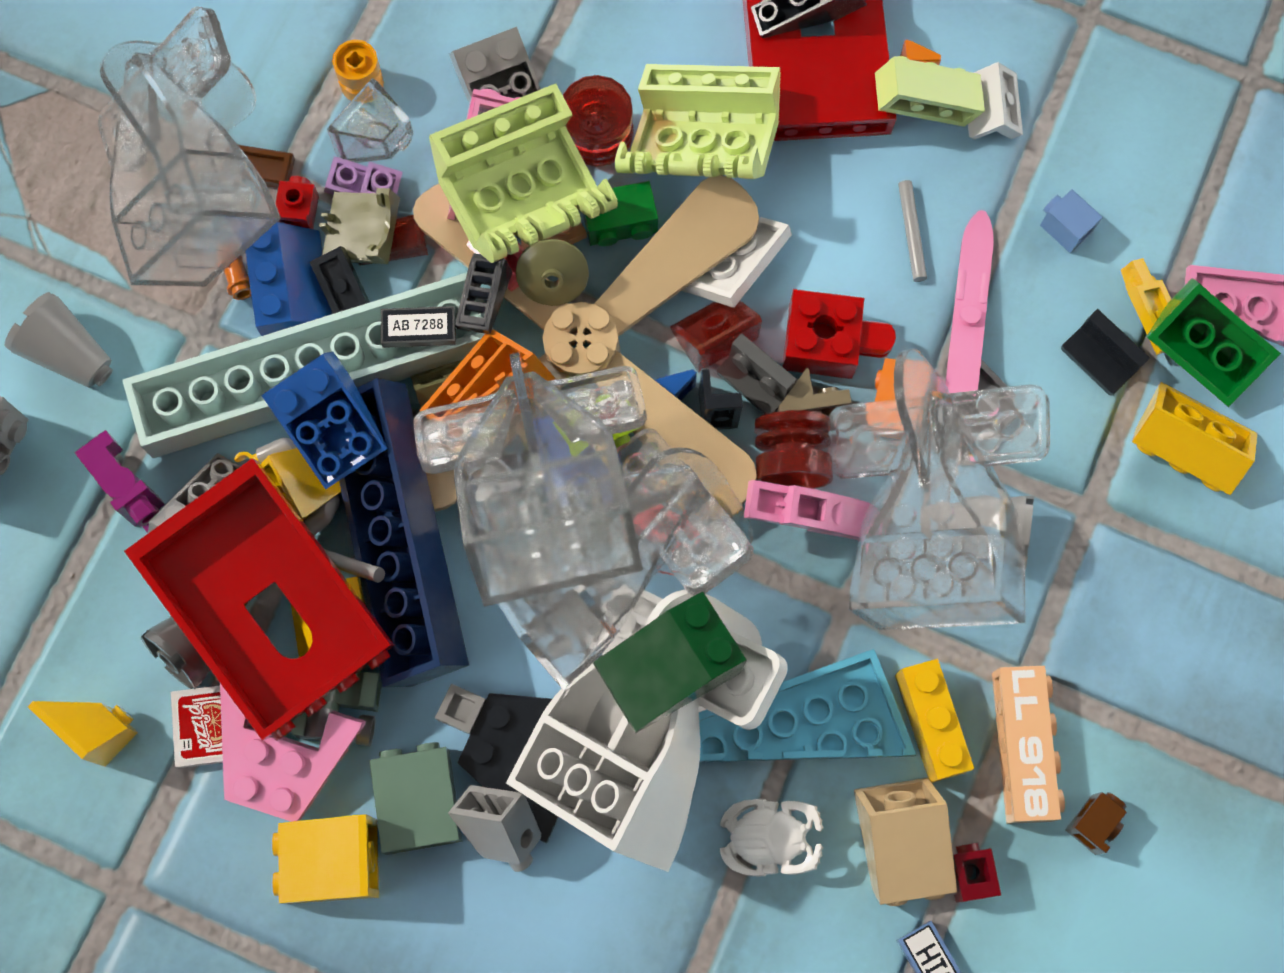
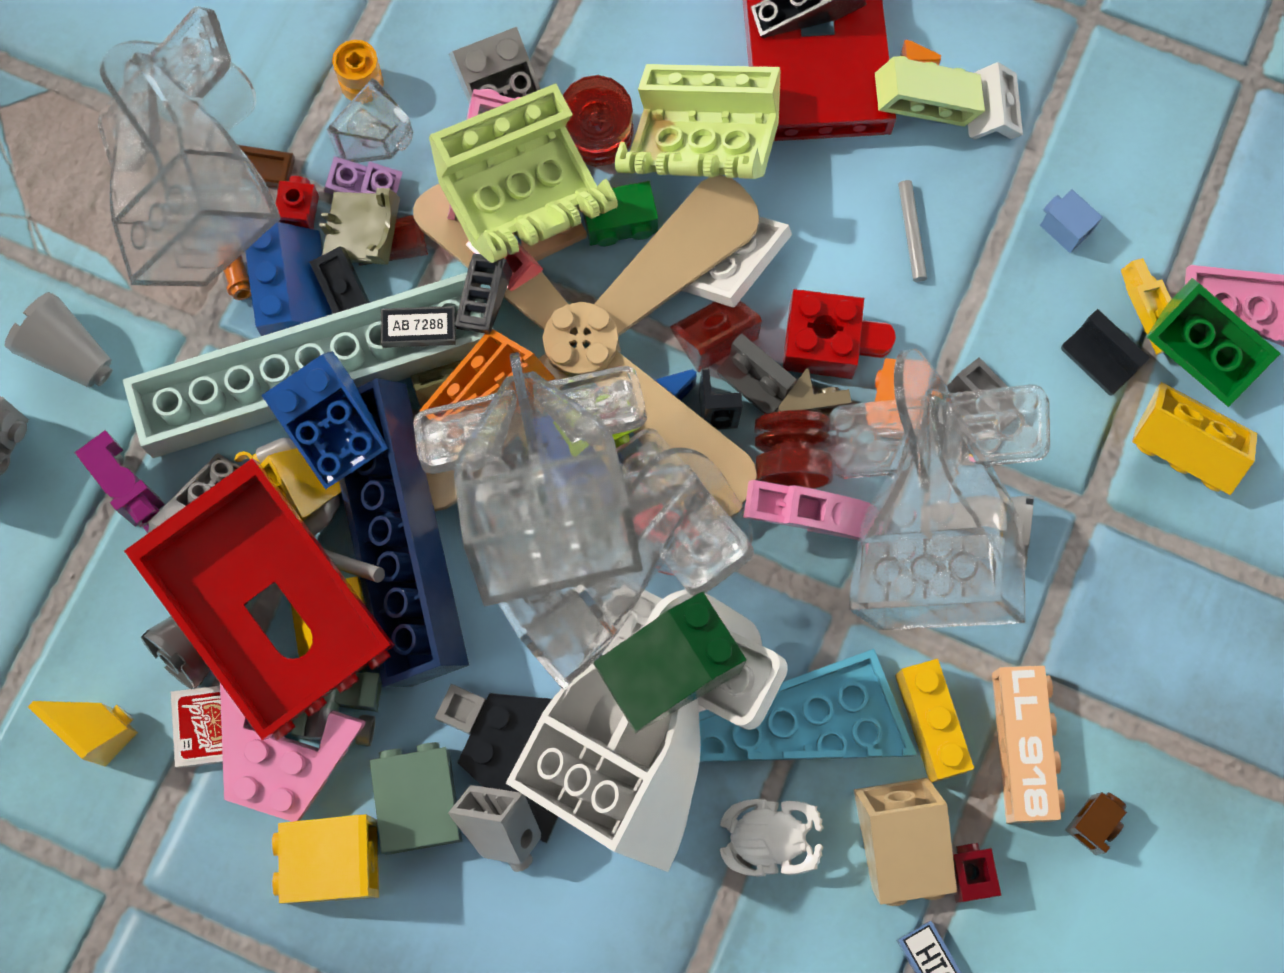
olive dish [516,239,589,306] -> none
bright pink piece [944,210,993,400] -> none

